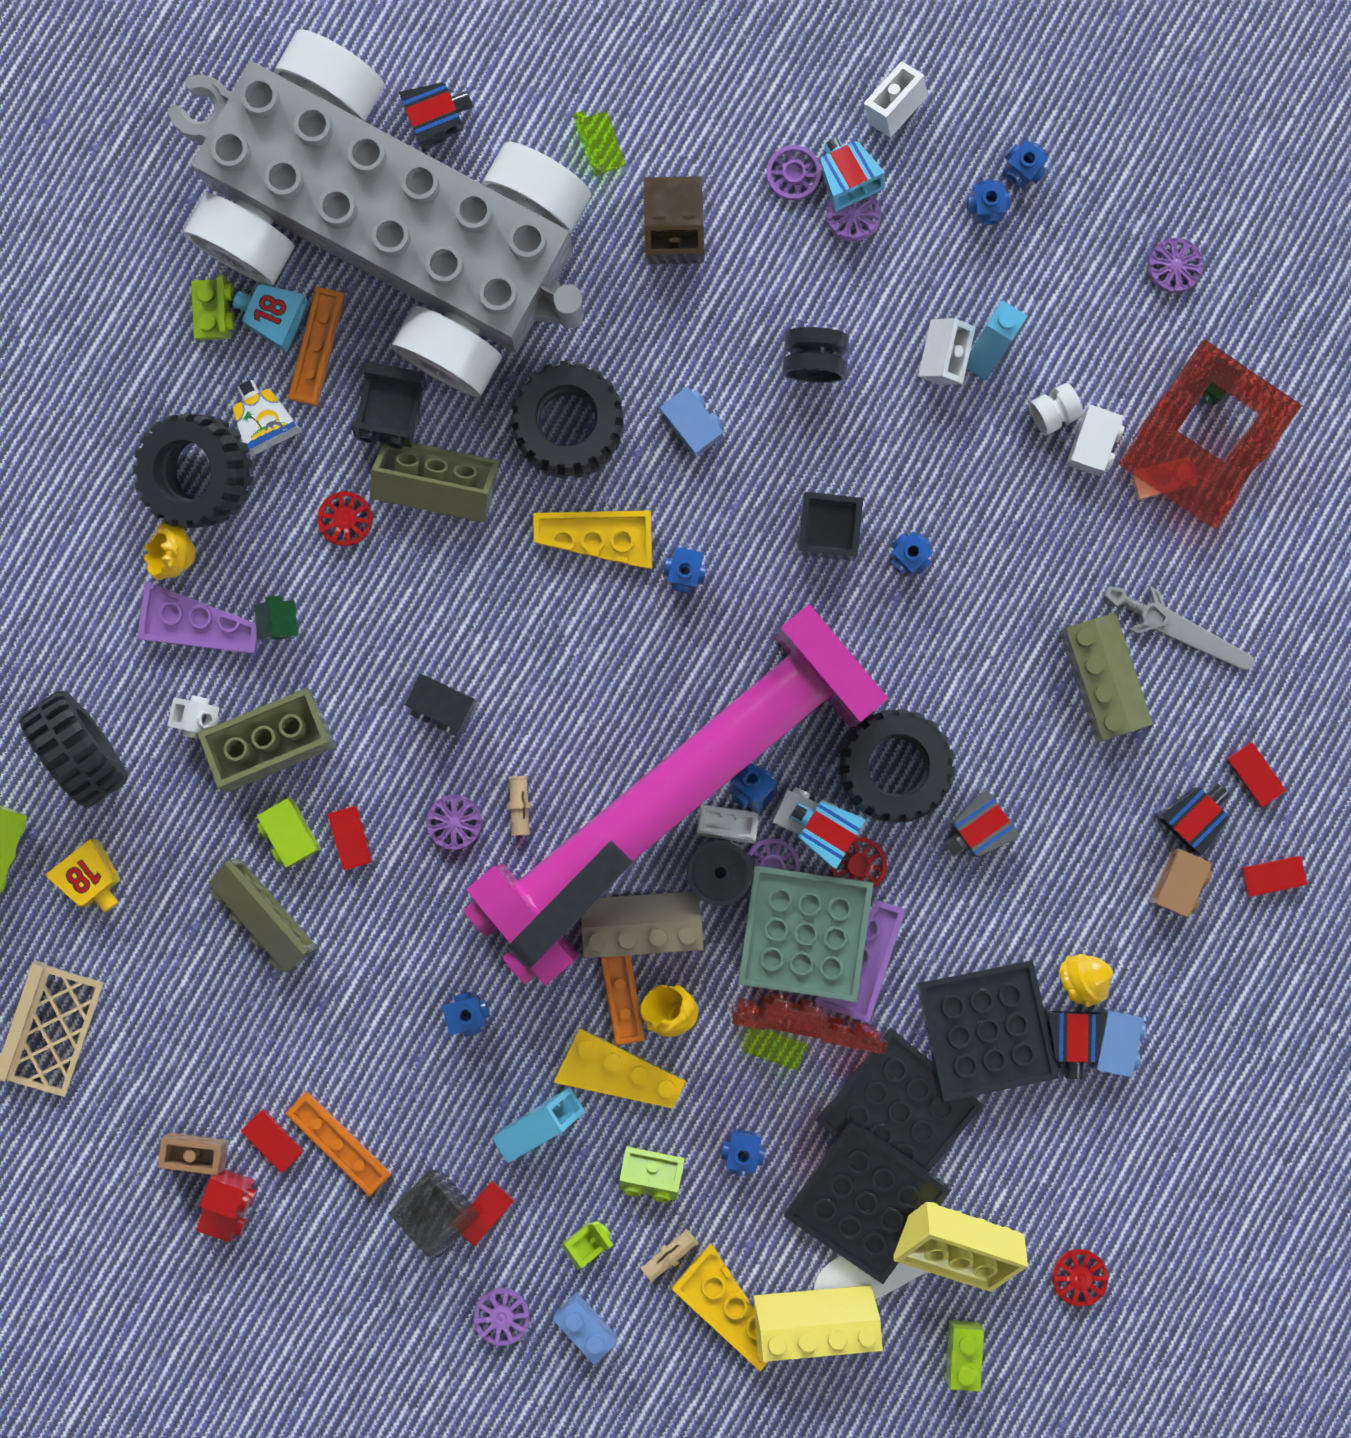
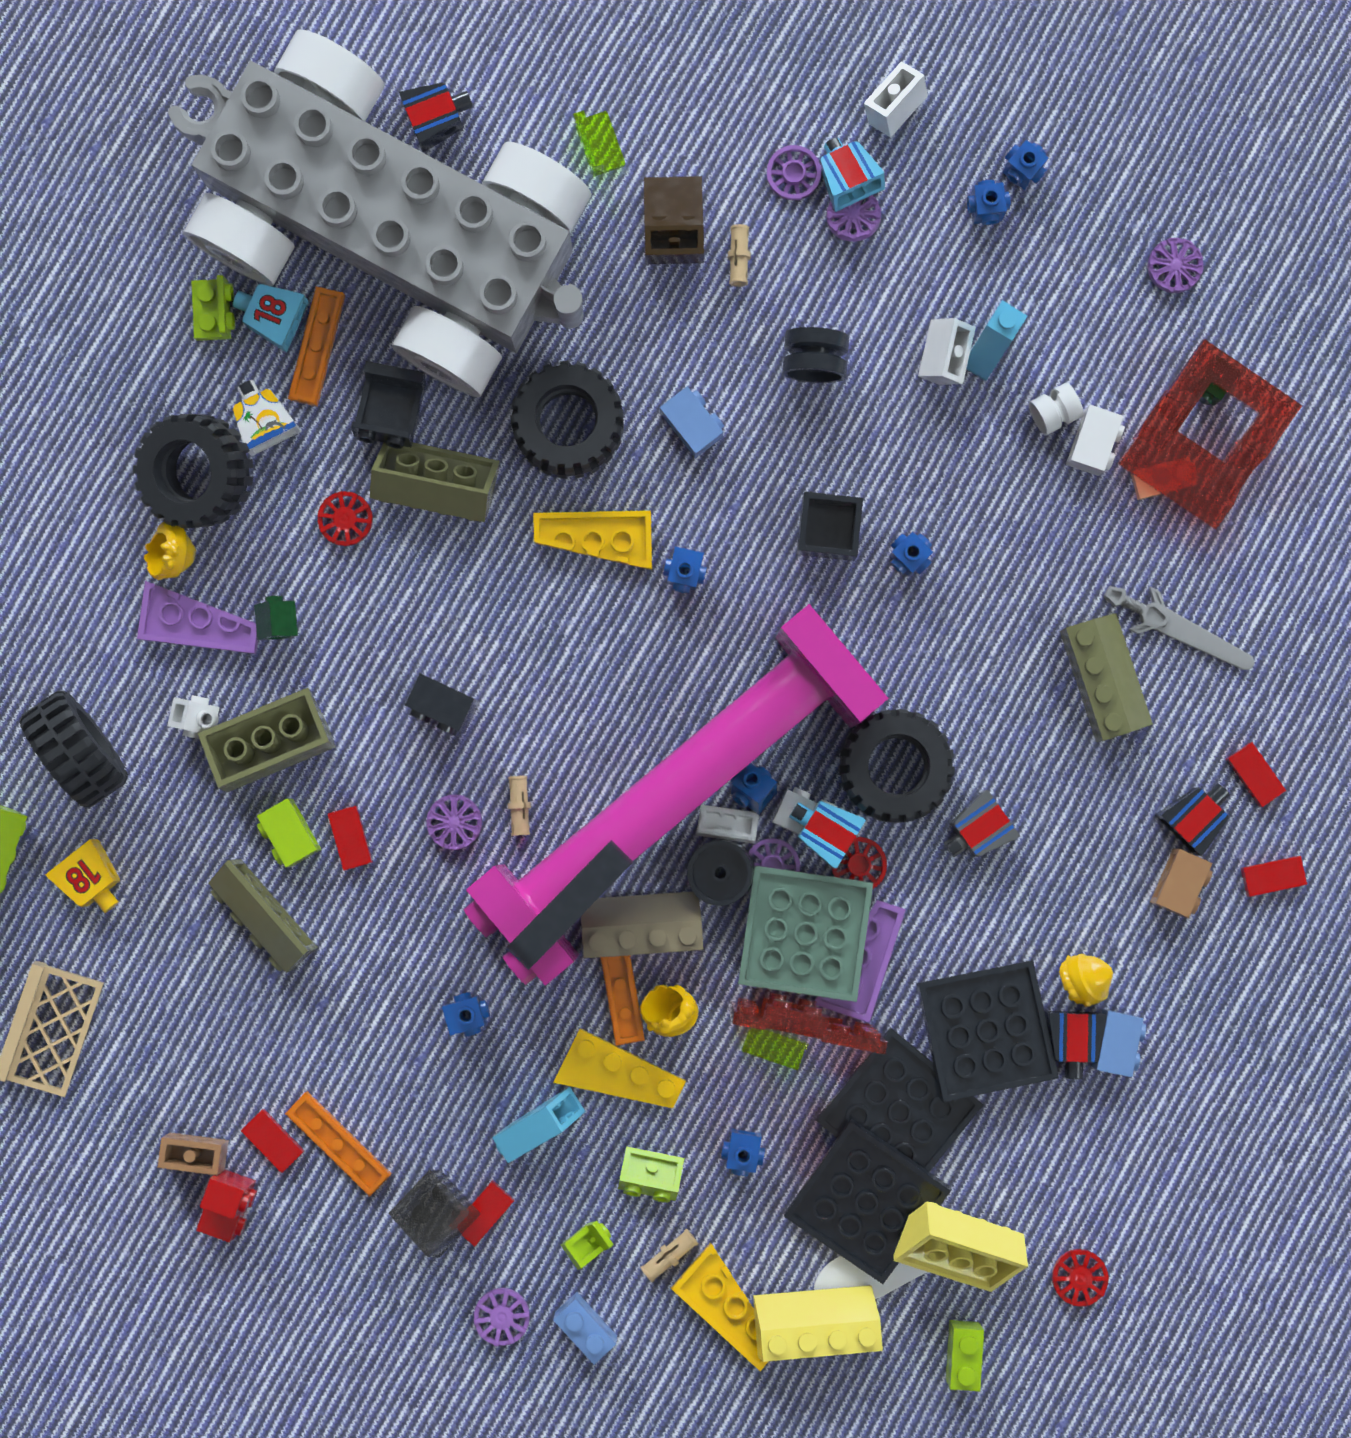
none -> tan pin [728,224,751,287]

